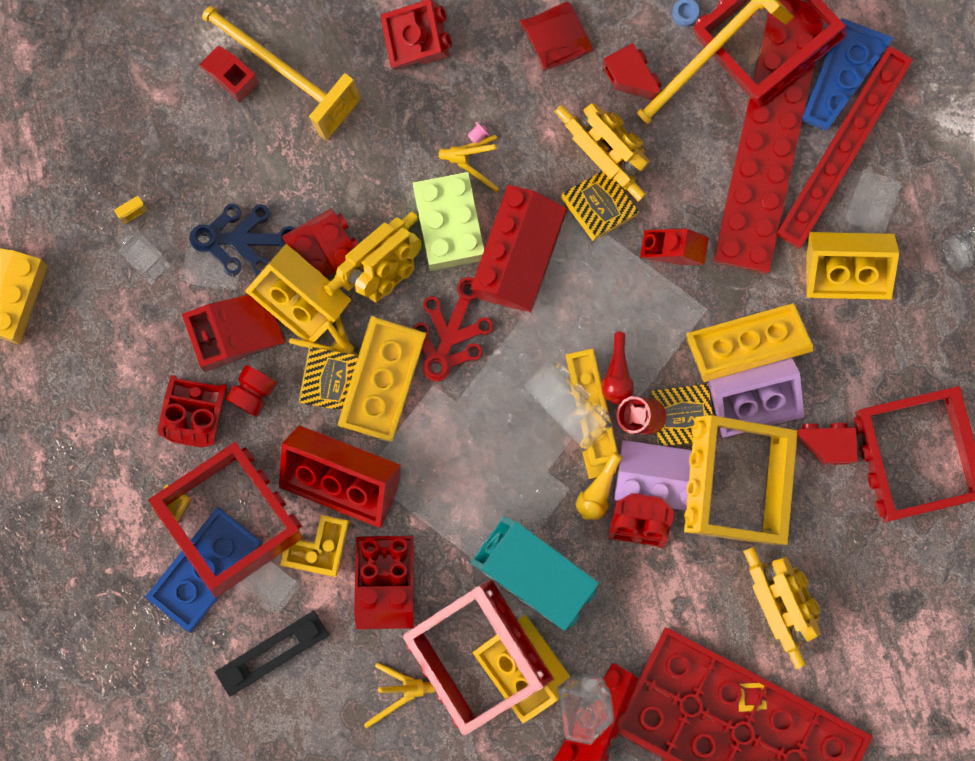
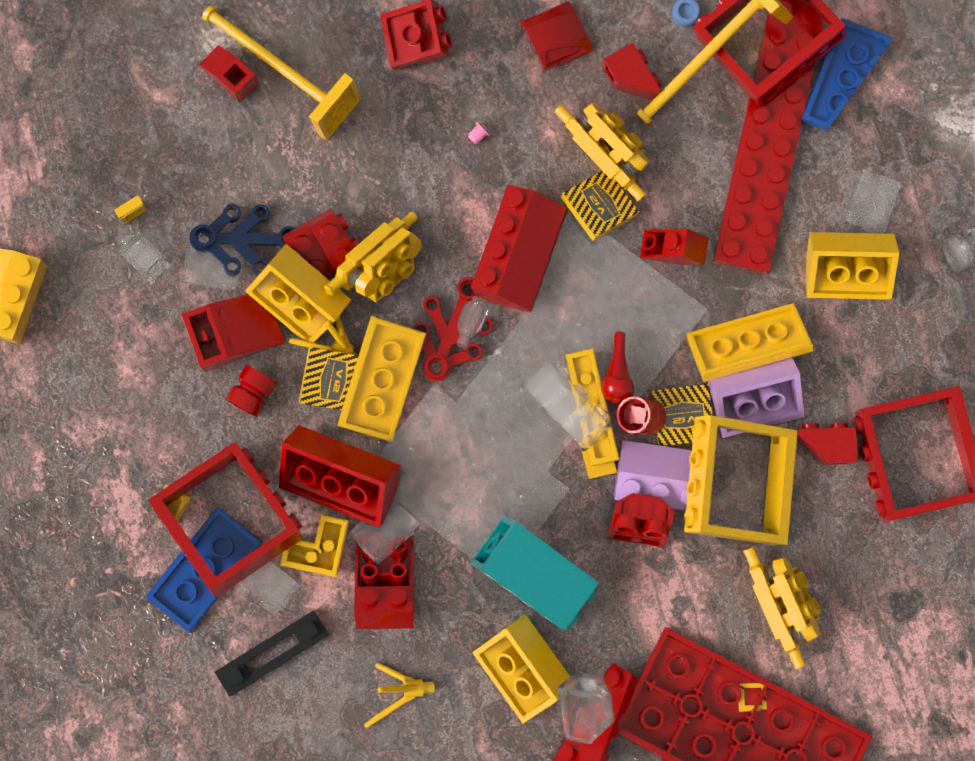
red slope [157,375,227,448] -> none
window [402,579,554,736] -> none
yellowish green brick [413,172,484,271] -> none
yellow plant [439,135,499,192] -> none
yellow piece [575,452,622,520] -> none
red plate [776,46,913,249] -> none
none -> clear plate [349,499,420,564]
none -> clear plant [456,296,489,349]

